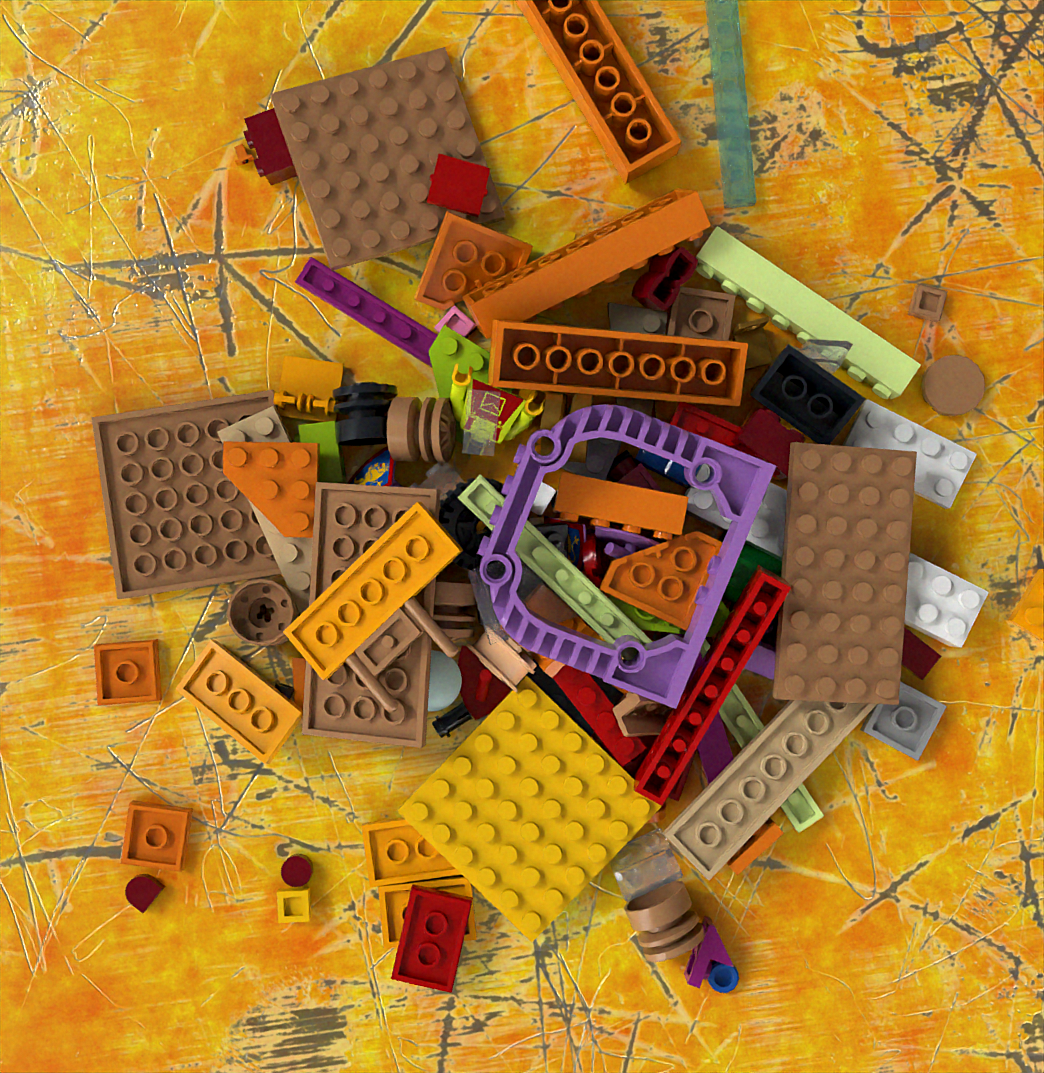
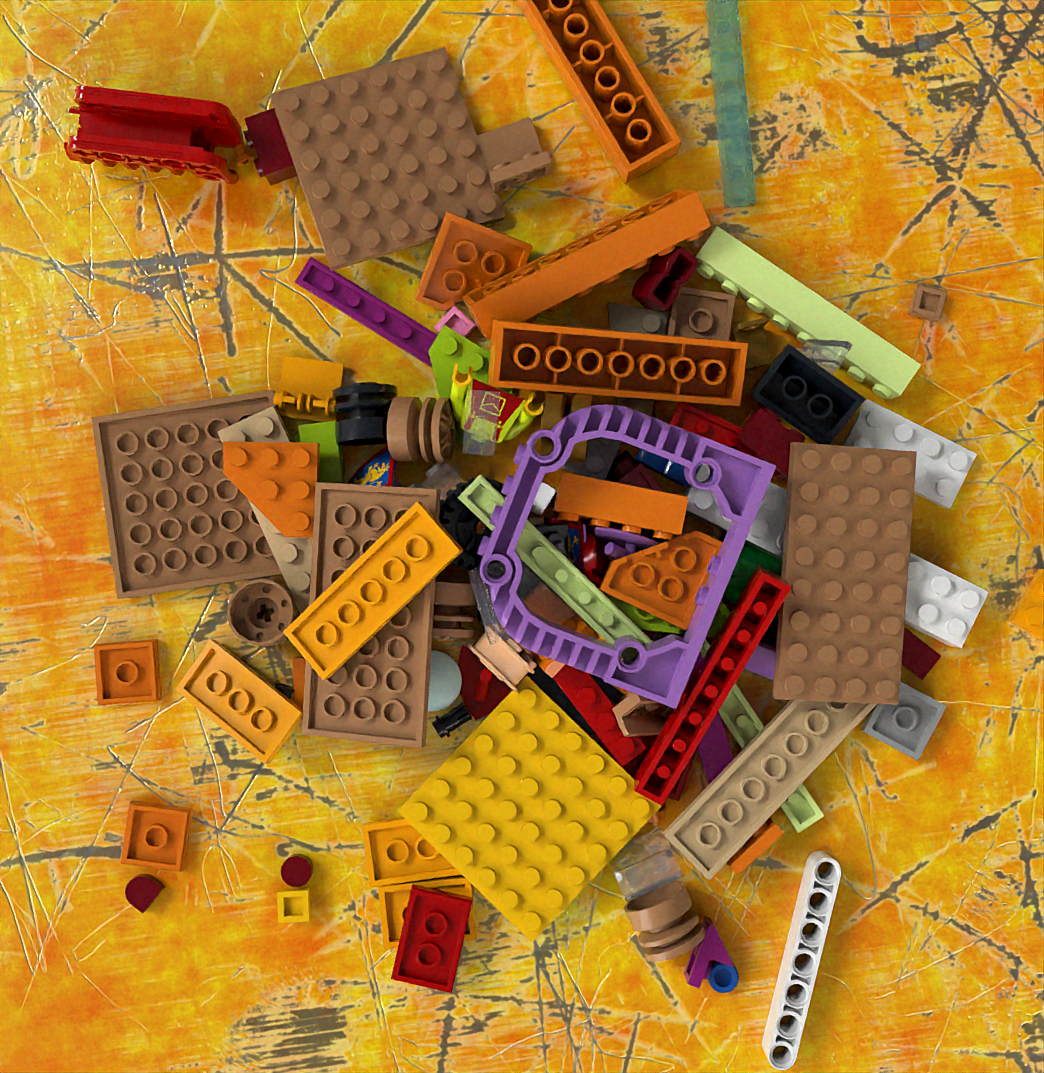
medium nougat plate [345,597,458,713] -> none
red piece [426,153,491,217] -> none
medium nougat tile [921,355,985,417] -> none
none -> red piece [64,85,244,184]
none -> medium nougat bracket [476,117,552,194]
none -> white beam [762,851,841,1070]

